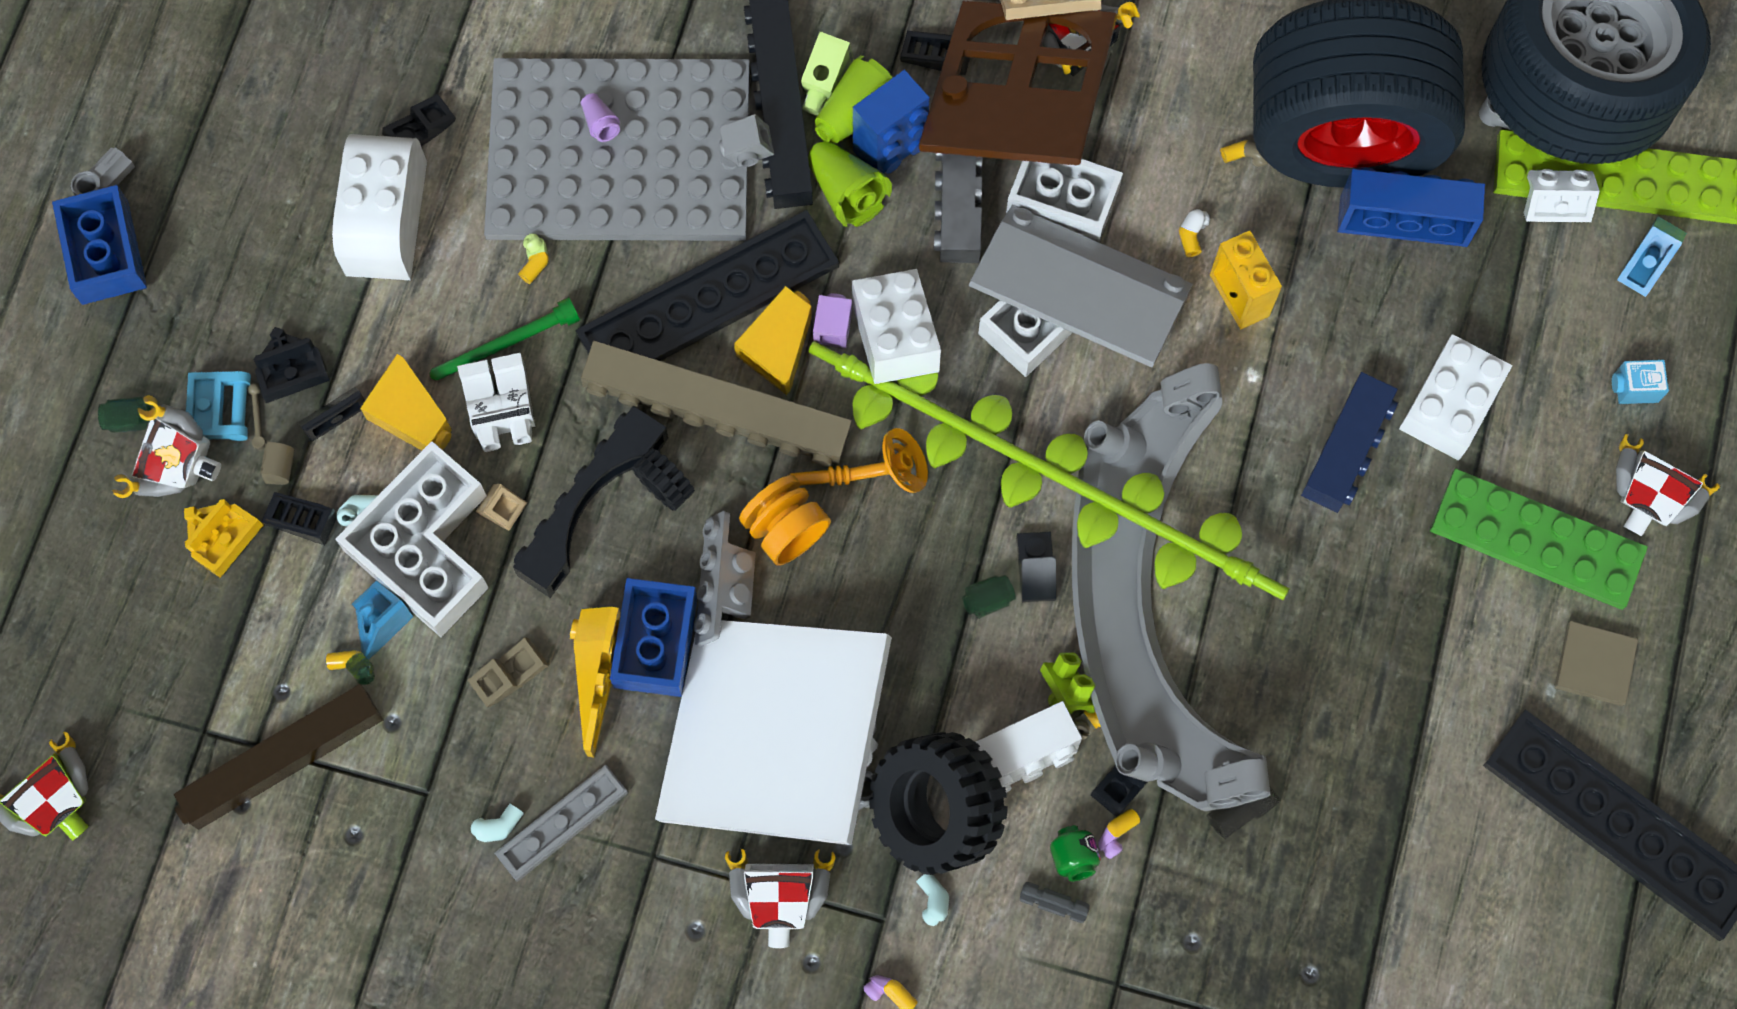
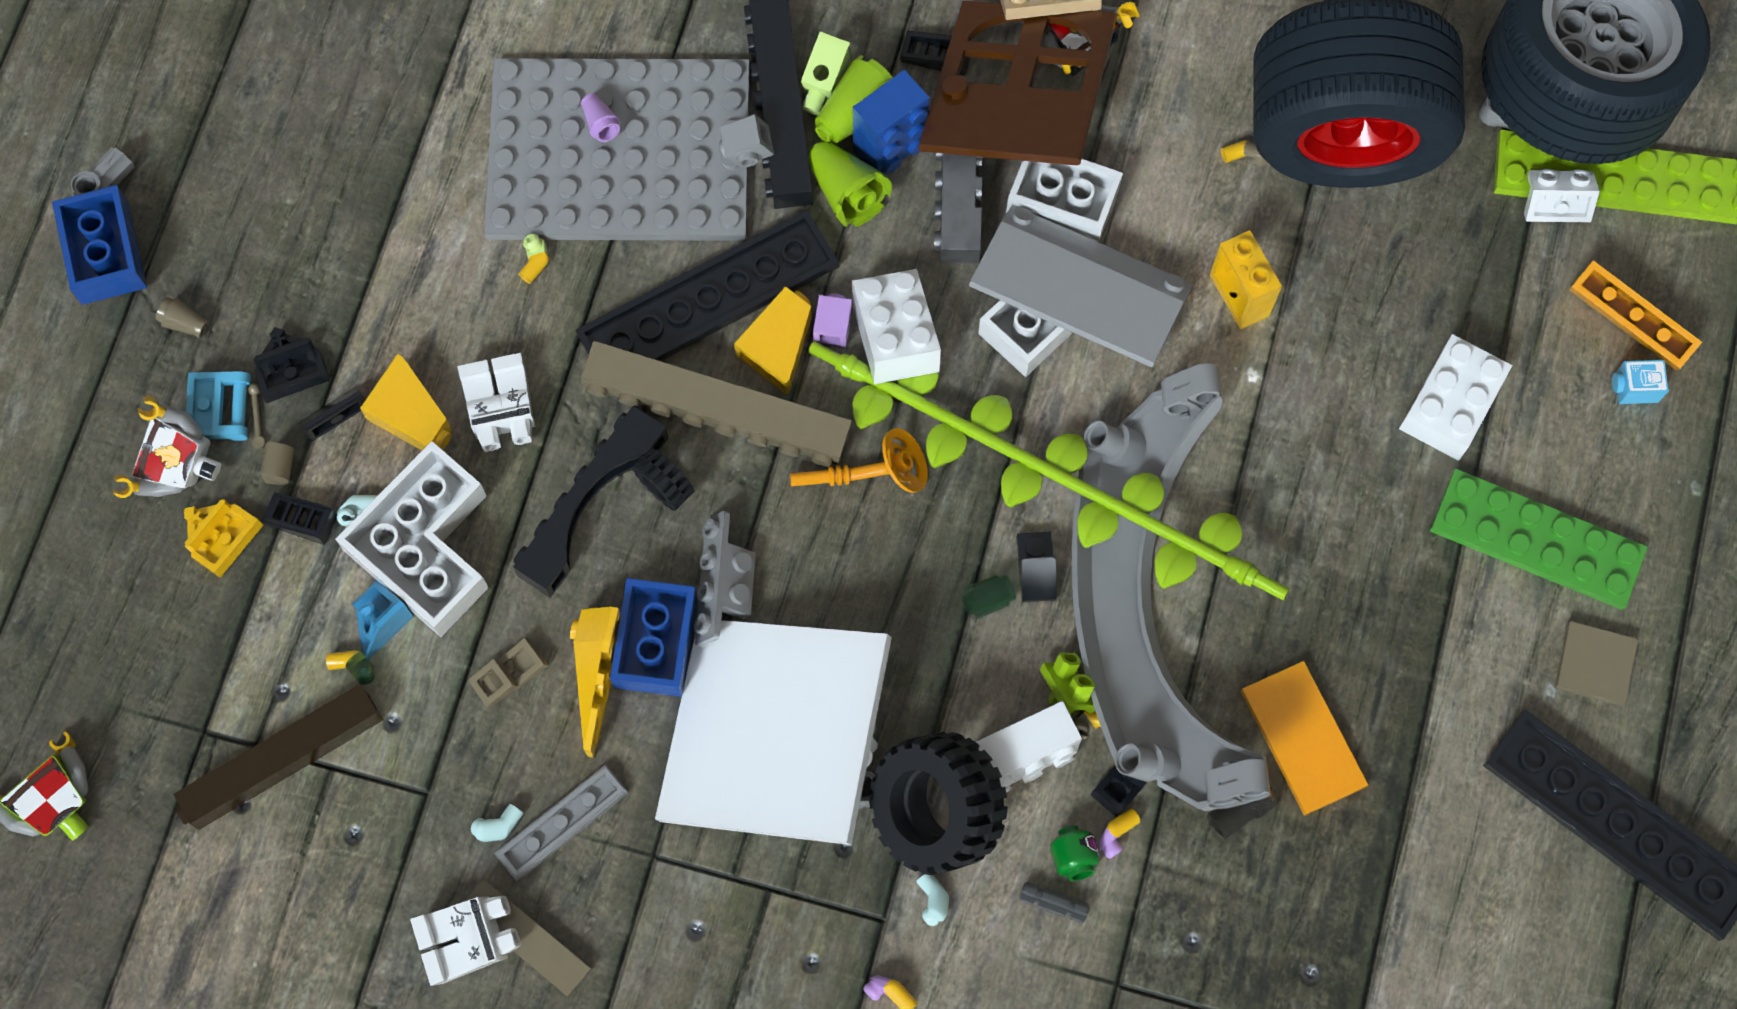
clear green brick [98,397,151,433] -> none
white brick [333,134,427,280] -> none
black slope [382,94,456,146] -> none
green piece [429,297,580,381] -> none
tan slope [476,484,527,531] -> none
torso [725,849,835,948] -> none
light orange wheel [739,475,831,566] -> none
arm [1179,209,1210,257] -> none
dark blue brick [1301,372,1399,513] -> none
blue brick [1337,167,1485,247] -> none
torso [1616,434,1720,537] -> none
dark azure slope [1617,216,1687,297] -> none
none -> dark tan cone [155,297,209,338]
none -> white hips [410,896,521,986]
none -> dark tan tile [464,879,592,998]
none -> light orange tile [1241,661,1368,816]
none -> light orange brick [1569,260,1702,371]

